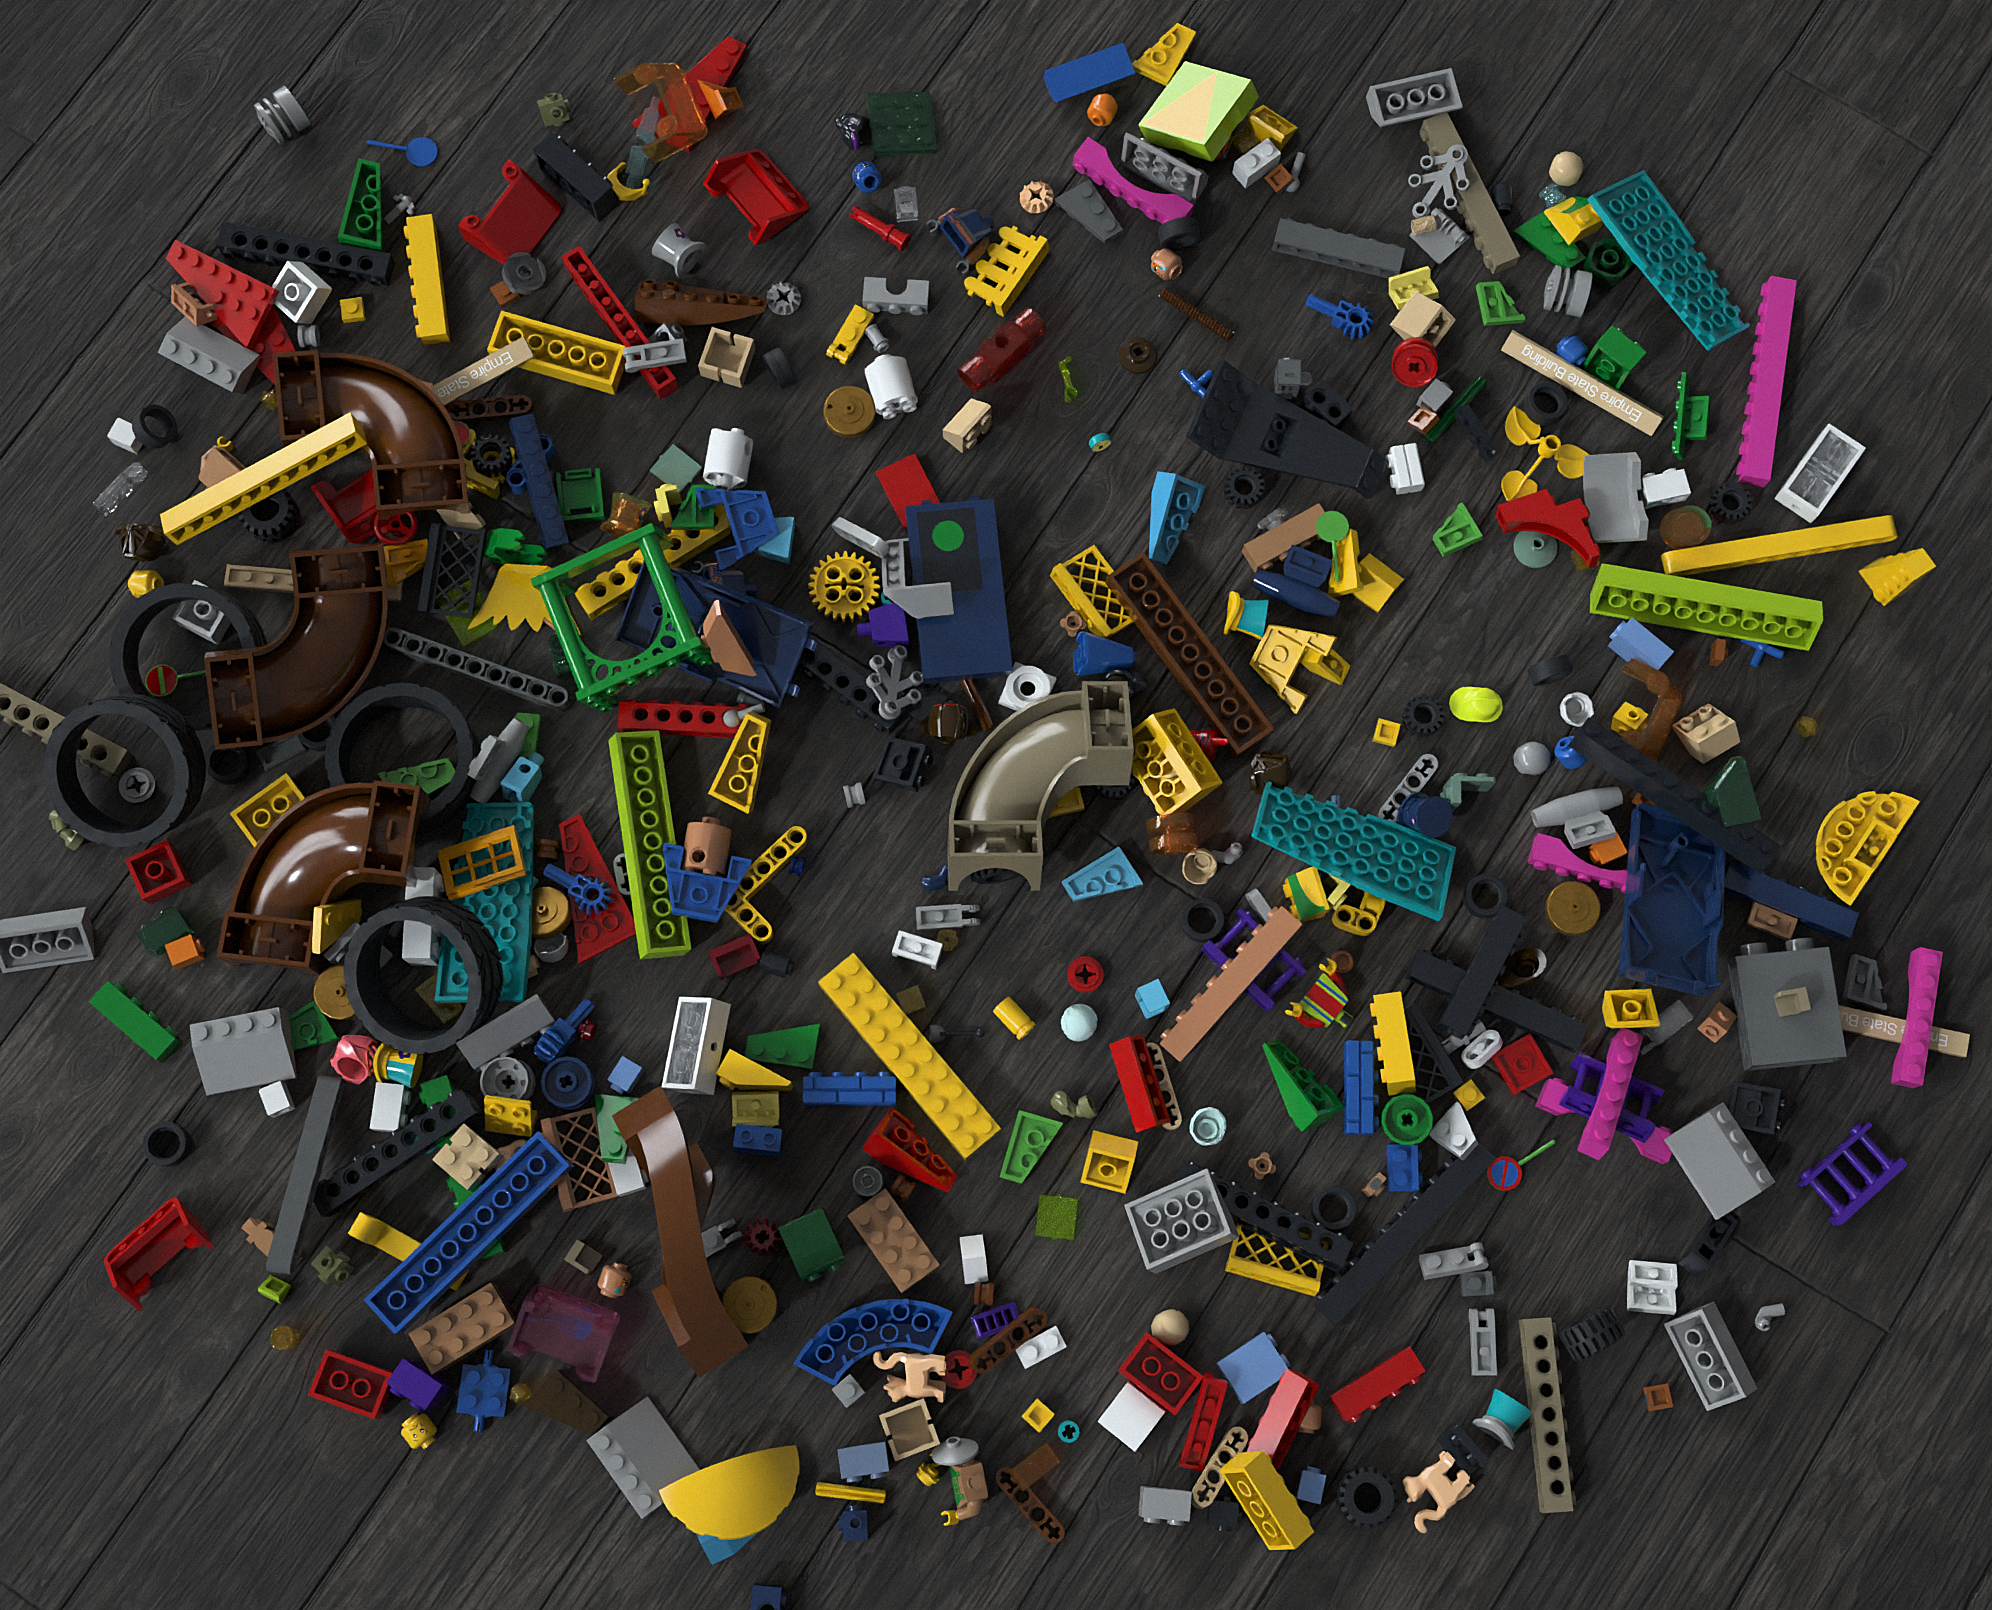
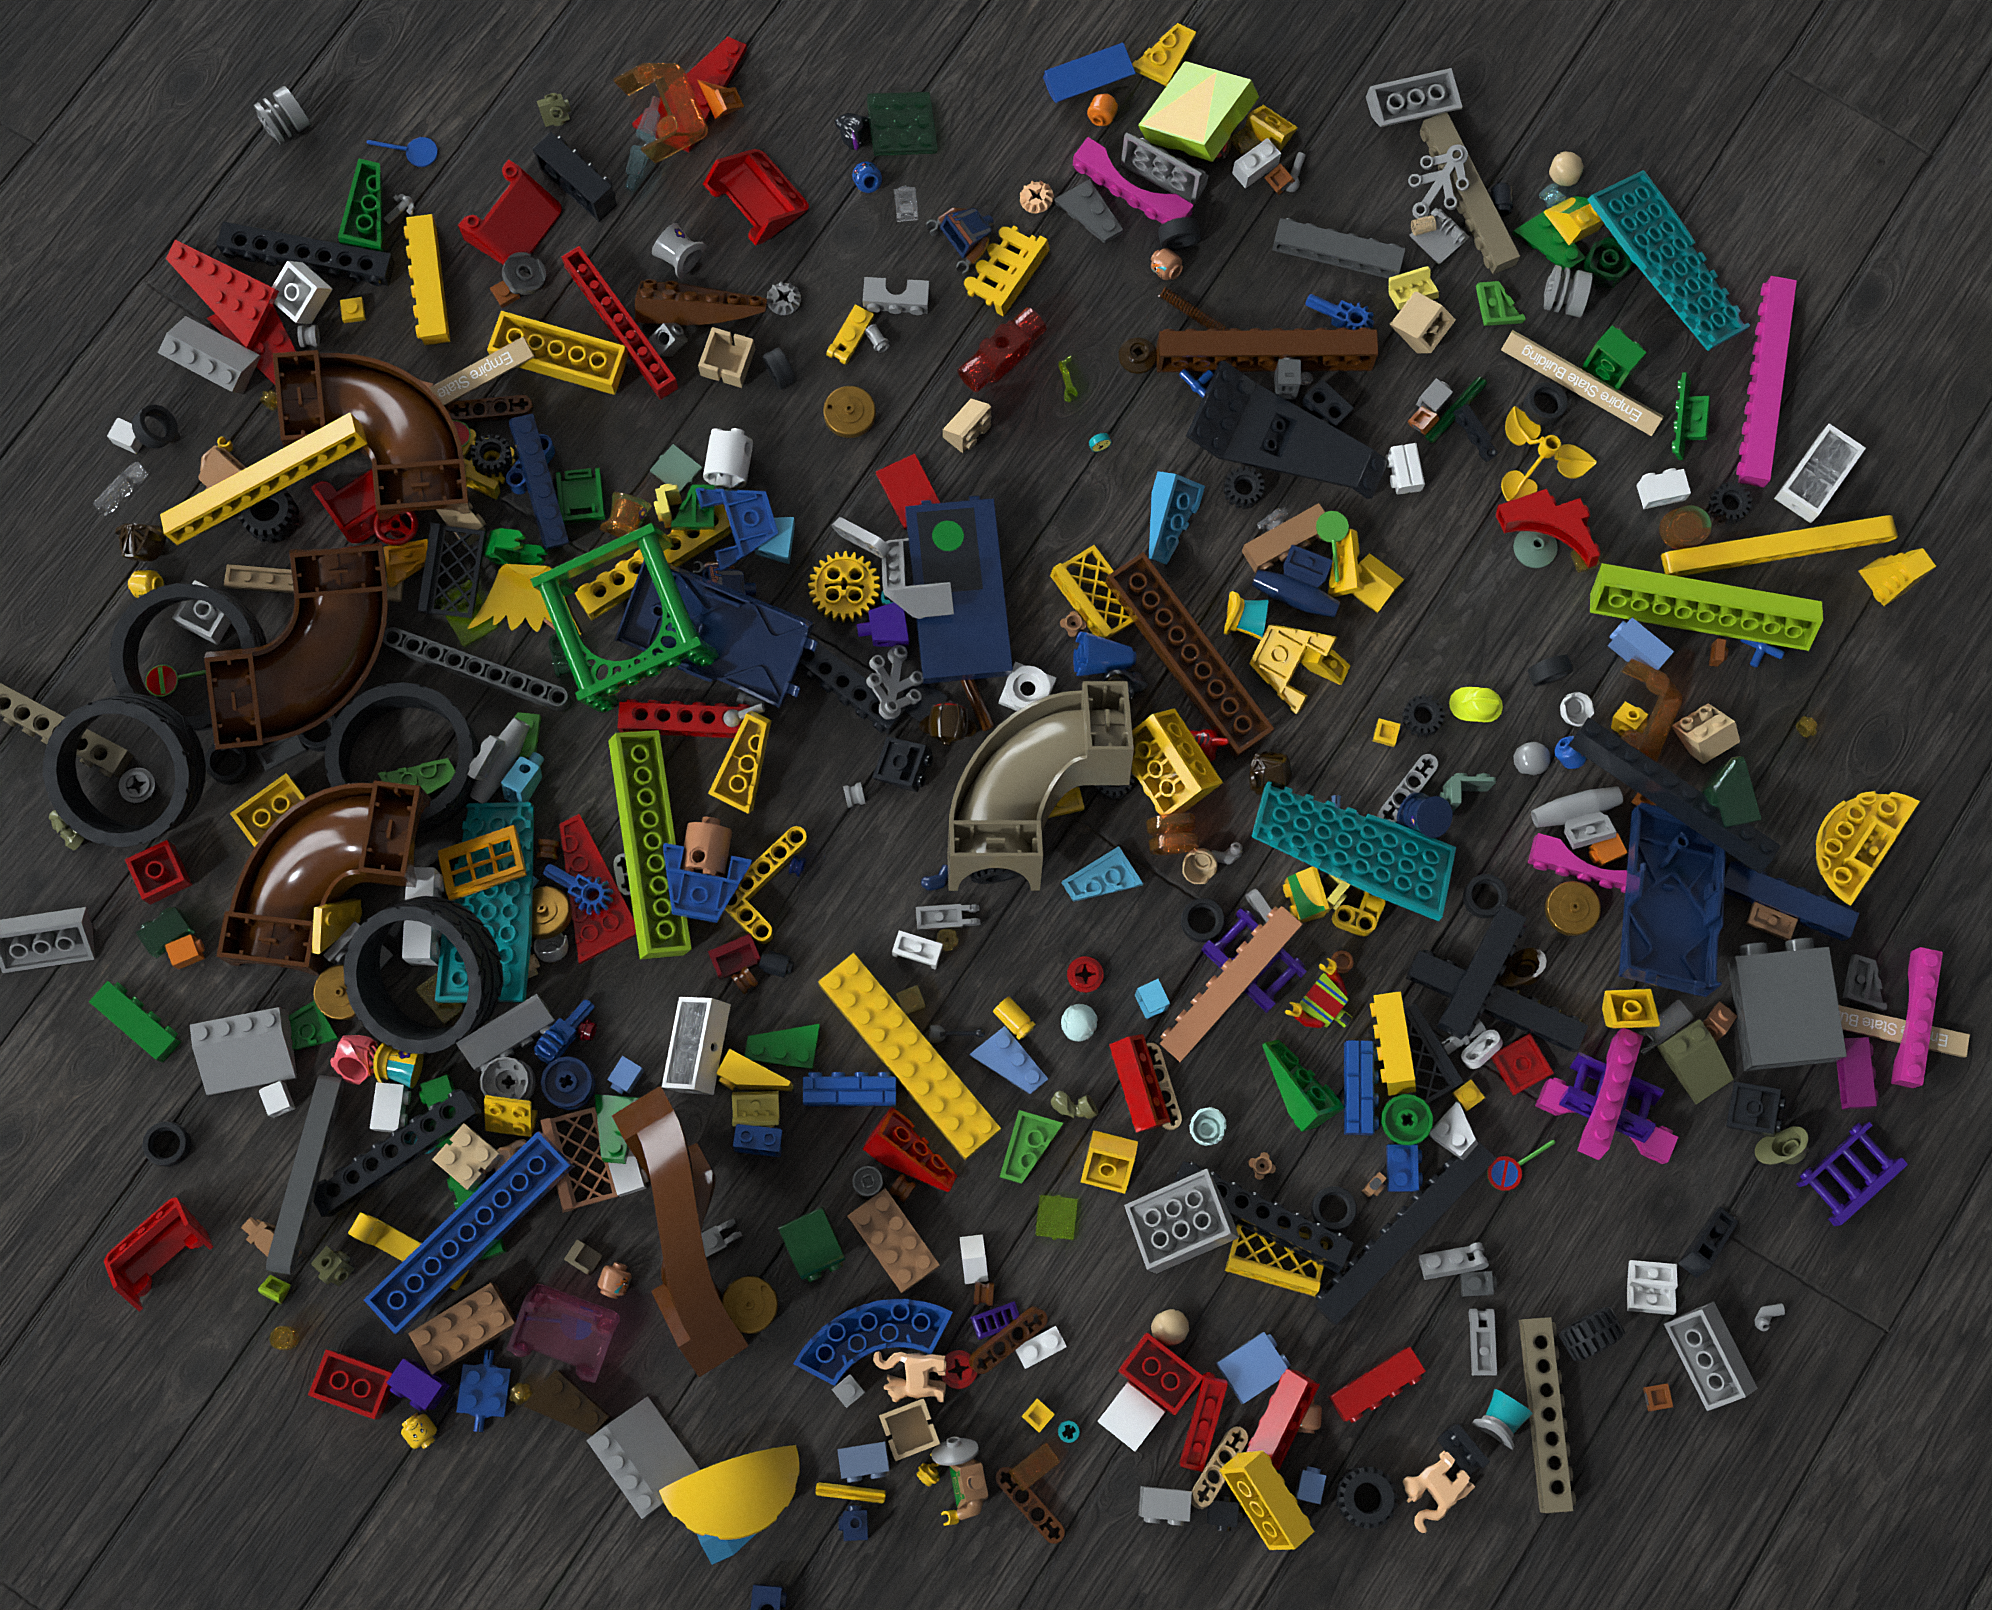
nougat hinge [171,282,217,326] -> none
yellow helmet [607,162,650,201] -> none
light grey plate [623,338,687,373] -> none
nougat wedge [701,599,757,677] -> none
dark red gear [743,1217,783,1258] -> none
red pin [849,205,911,251] -> none
white cylinder [865,354,918,419] -> none
red wheel [1392,337,1438,387] -> none
bright green wing [1432,502,1483,557] -> none
blue head [1556,335,1589,367] -> none
light grey panel [1583,452,1649,543] -> none
light grey slope [1664,1102,1775,1220] -> none
dark tan panel [1774,987,1811,1017] -> none
none -> reddish brown wheel [731,966,759,995]
none -> medium blue wing [969,1026,1048,1094]
none -> reddish brown brick [1156,327,1378,372]
none -> olive slope [1656,1019,1734,1104]
none -> olive piece [1755,1126,1809,1165]
none -> magenta brick [1837,1037,1878,1110]

